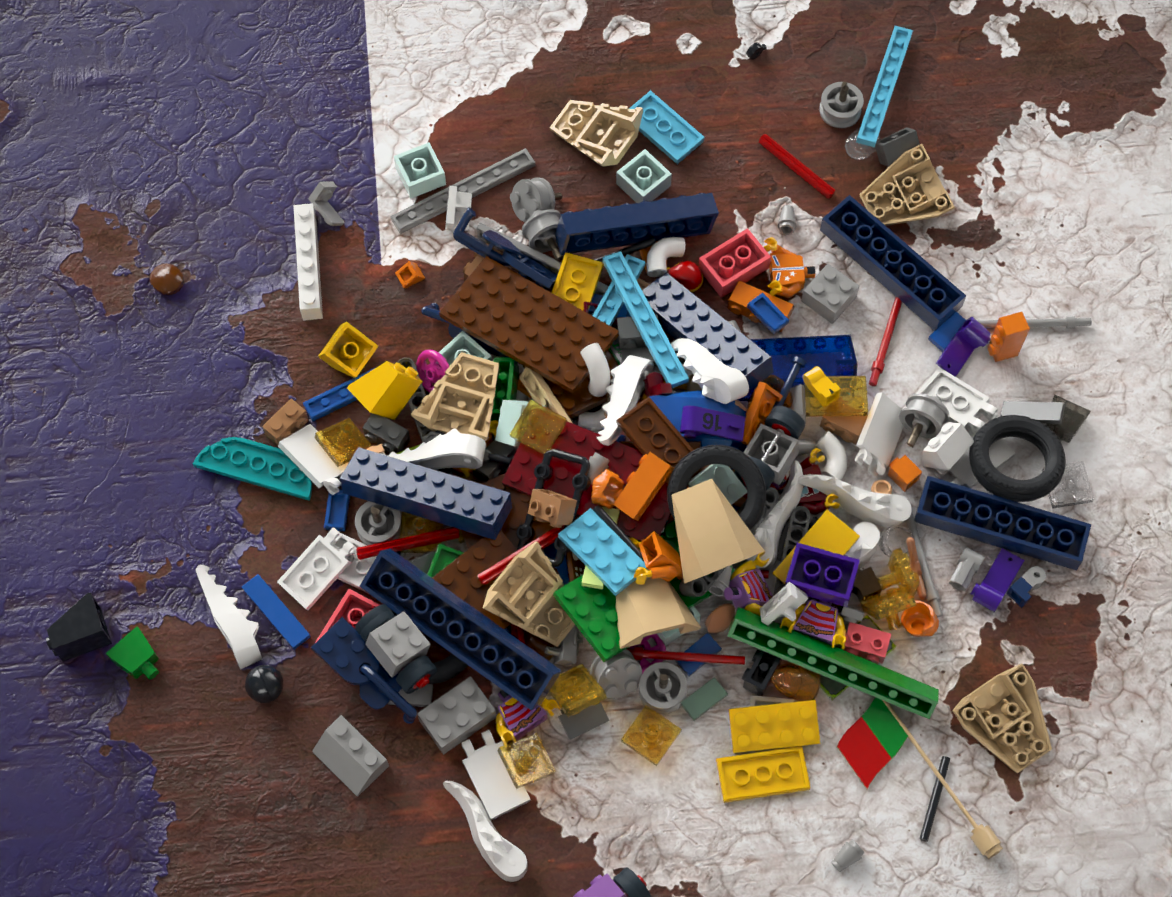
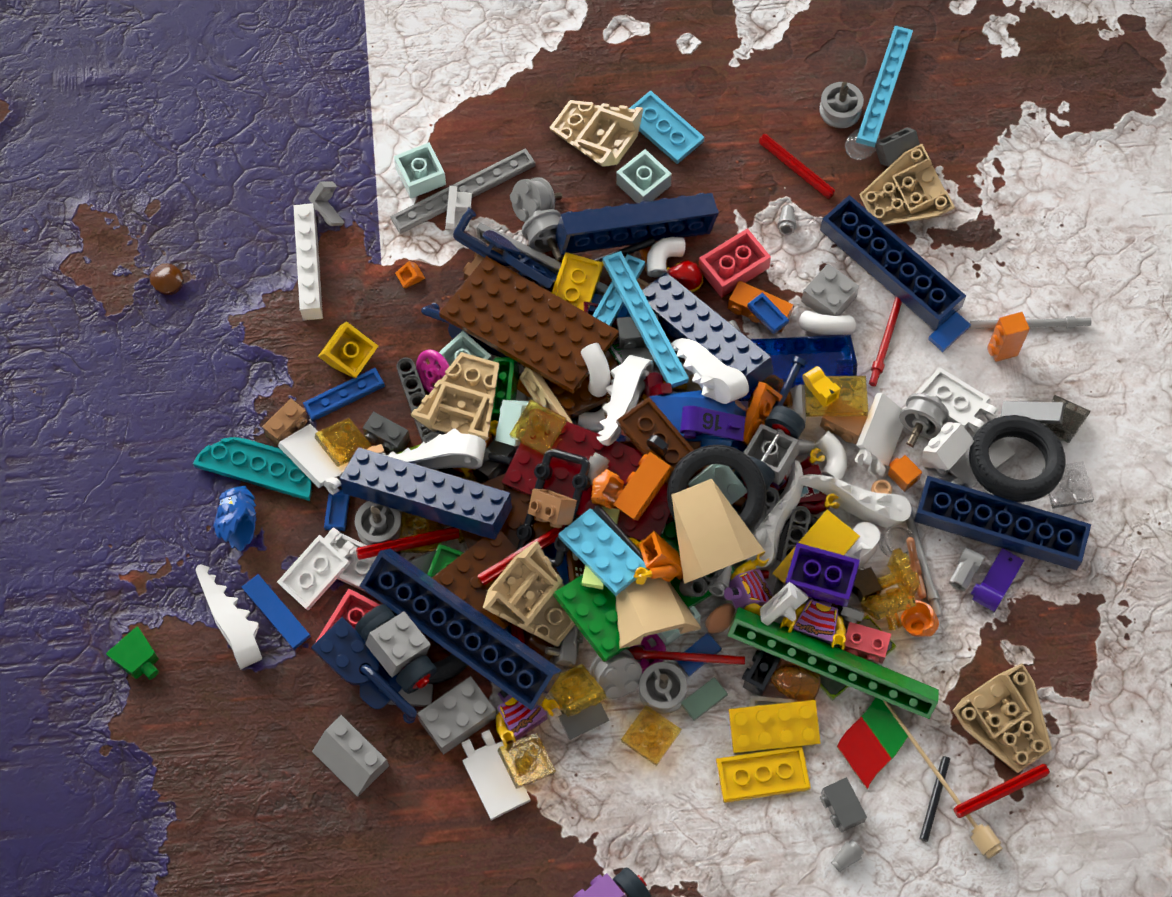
black slope [46,592,112,662] -> none
black piece [245,665,283,703] -> none
yellow slope [347,361,423,420] -> none
white animal [443,780,528,882] -> none
black piece [746,42,766,60] -> none
orange torso [764,237,815,298] -> none
dark purple door [936,317,991,377] -> none
leg [1006,566,1046,608] -> none
none -> blue head [213,486,256,551]
none -> black tile [646,435,668,458]
none -> white cylinder [799,311,856,336]
none -> dark grey brick [820,777,867,833]
none -> red axle [953,764,1050,818]

